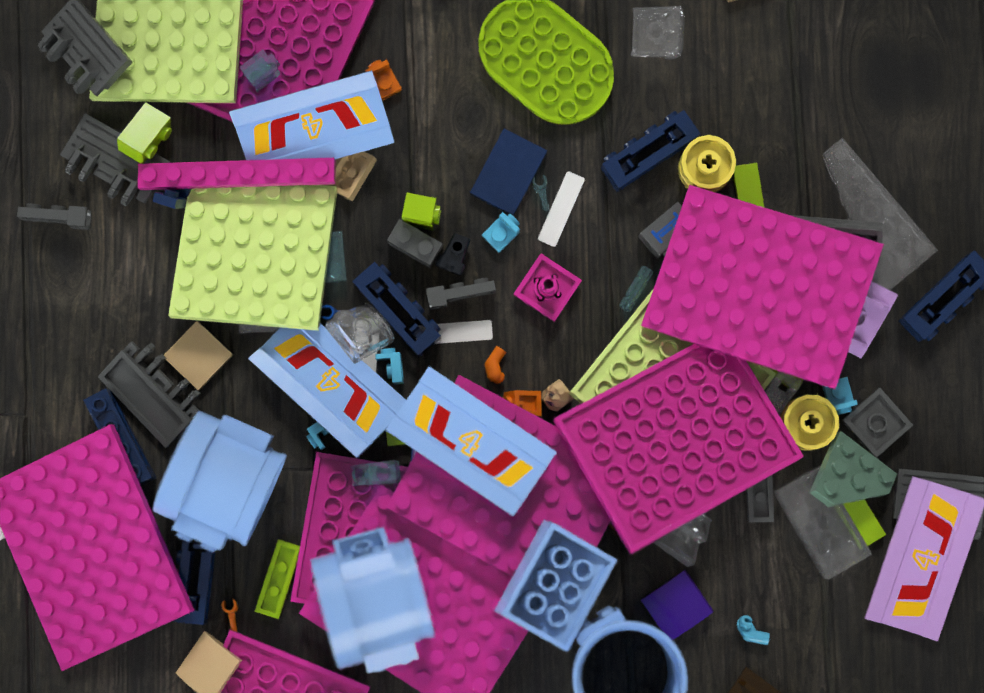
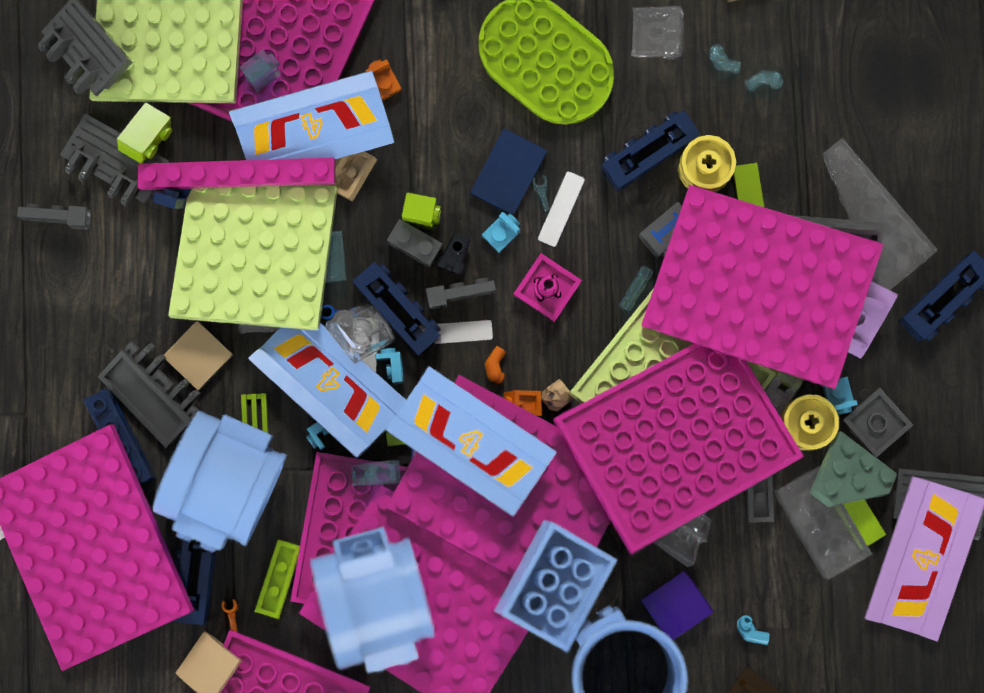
none -> lime tile [241,393,269,433]
none -> clear light blue arm [709,44,741,74]
none -> clear light blue arm [745,70,783,92]

